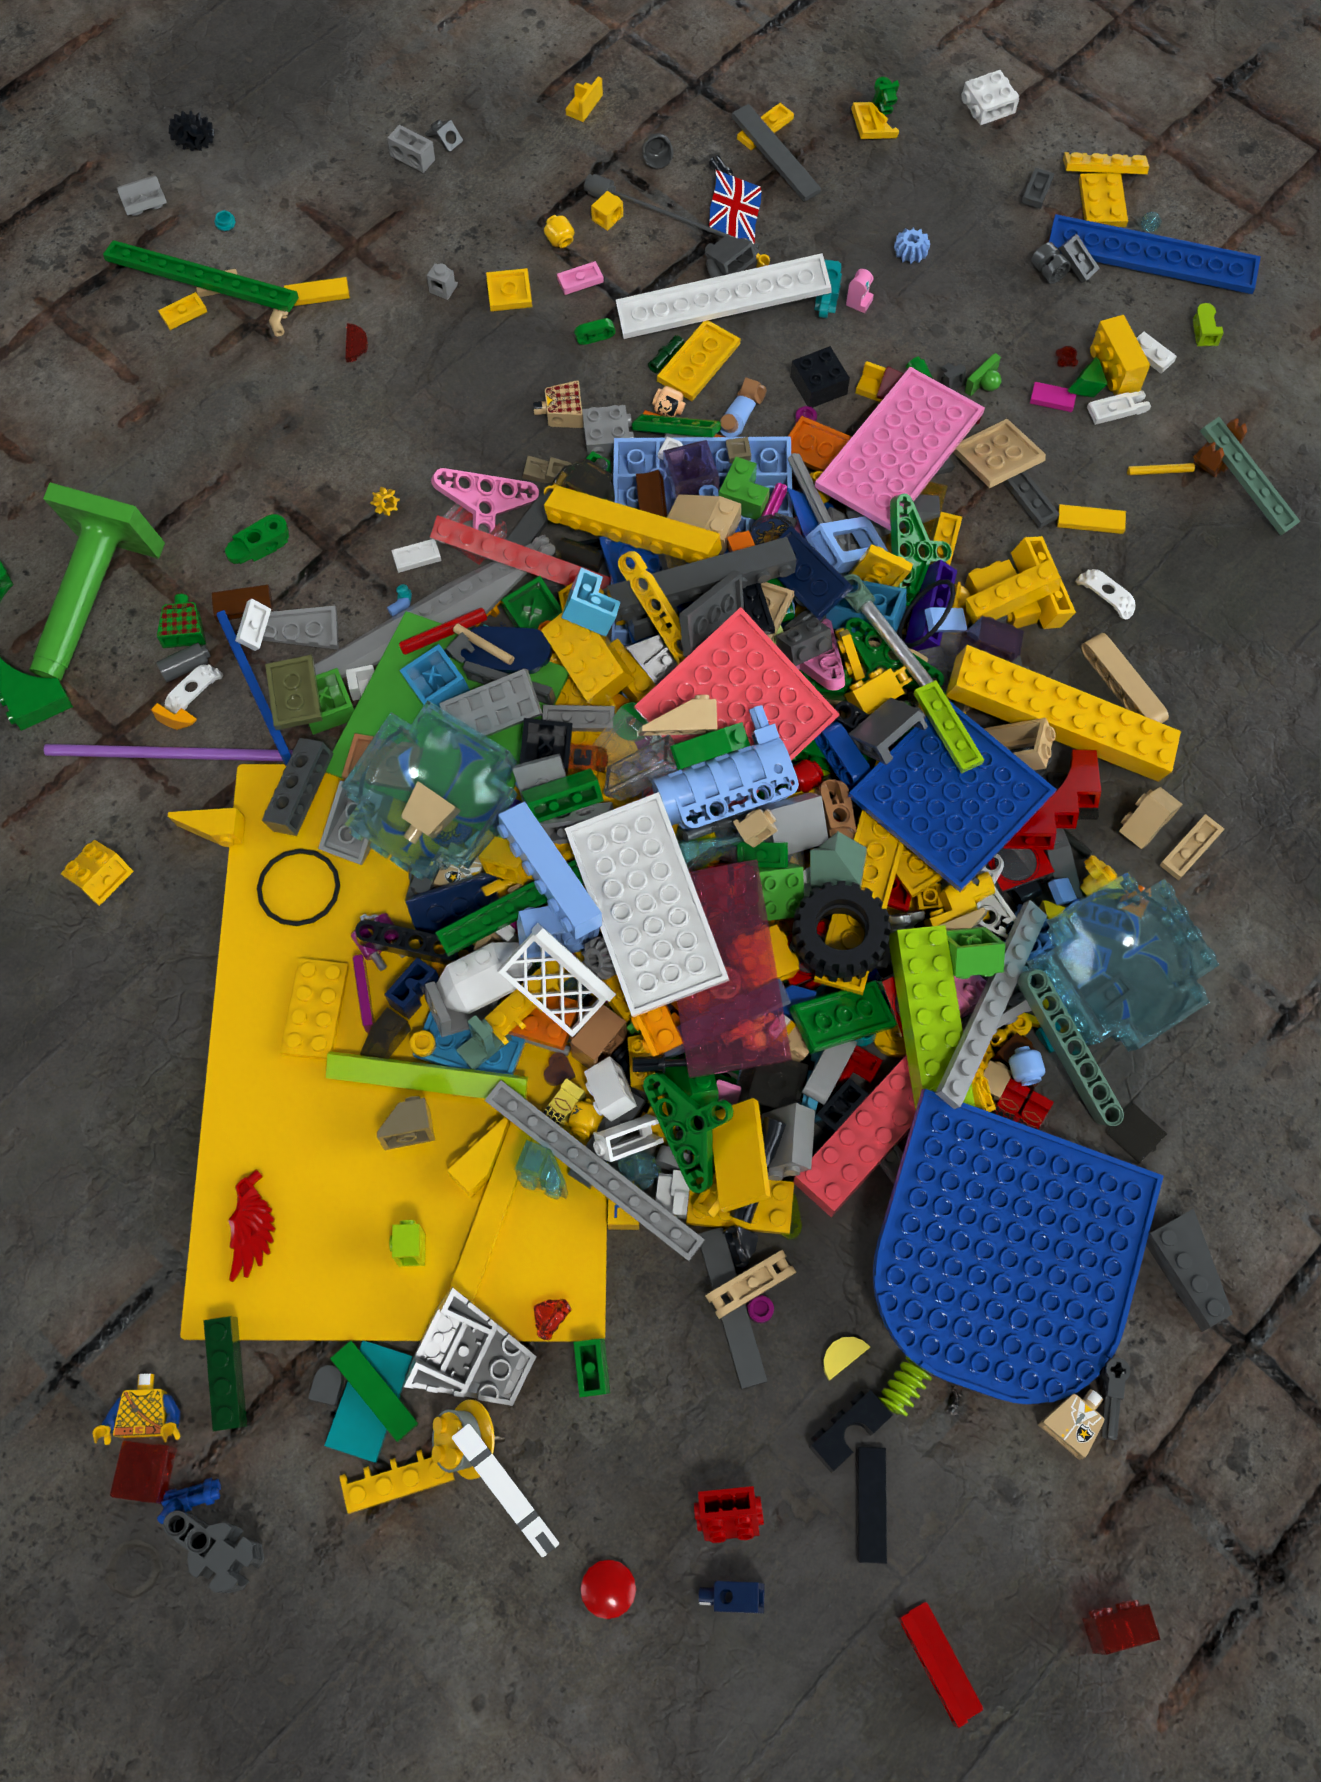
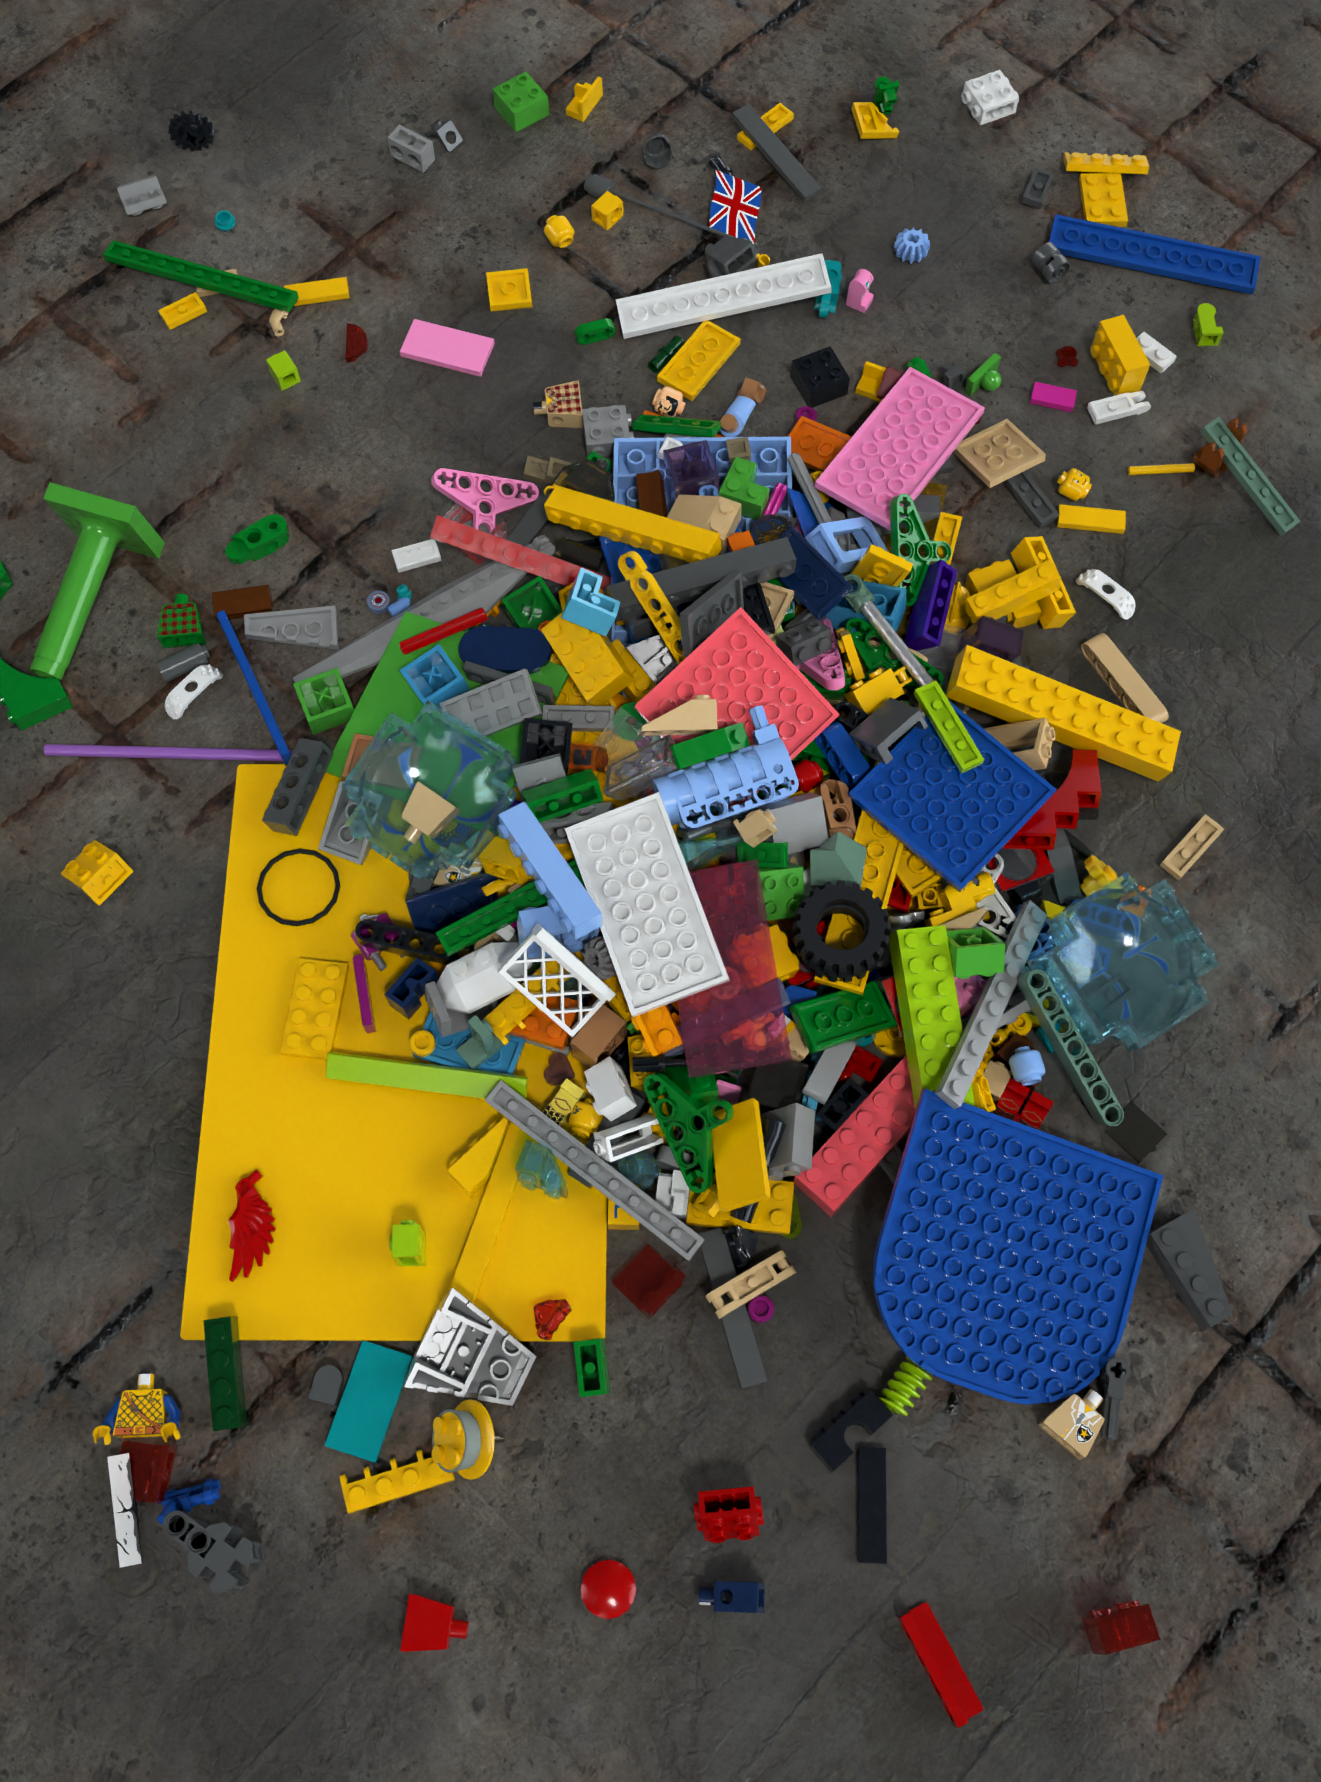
light orange slope [151,703,197,730] -> none
yellow slope [168,808,245,847] -> none
white plate [235,599,271,651] -> none
olive plate [265,655,323,730] -> none
green tile [330,1341,419,1443] -> none
white panel [346,665,375,701] -> none
clear smoke slope [360,1007,411,1059] -> none
yellow gear [370,487,400,516] -> none
dark tan slope [377,1096,435,1150] -> none
light grey brick [427,263,458,300] -> none
dark grey tile [444,632,475,664] -> none
white sticker [452,1424,559,1557] -> none
tan piece [453,624,514,665] -> none
bright pink plate [557,261,604,295] -> none
light yellow tile [823,1337,870,1381] -> none
black piece [897,579,955,648] -> none
light blue tile [925,607,967,633] -> none
medium blue tile [1048,878,1077,905] -> none
dark grey plate [1059,234,1100,283] -> none
green slope [1068,357,1107,397] -> none
tan brick [1119,787,1183,849] -> none
clear light blue plate [1141,212,1162,232] -> none
none -> white sticker [107,1453,142,1567]
none -> lime brick [266,350,301,391]
none -> sand blue tile [367,591,391,614]
none -> bright pink tile [400,319,495,377]
none -> red torso [400,1594,469,1652]
none -> bright green brick [492,72,549,132]
none -> clear red bracket [612,1245,686,1320]
none -> yellow head [1057,468,1092,501]

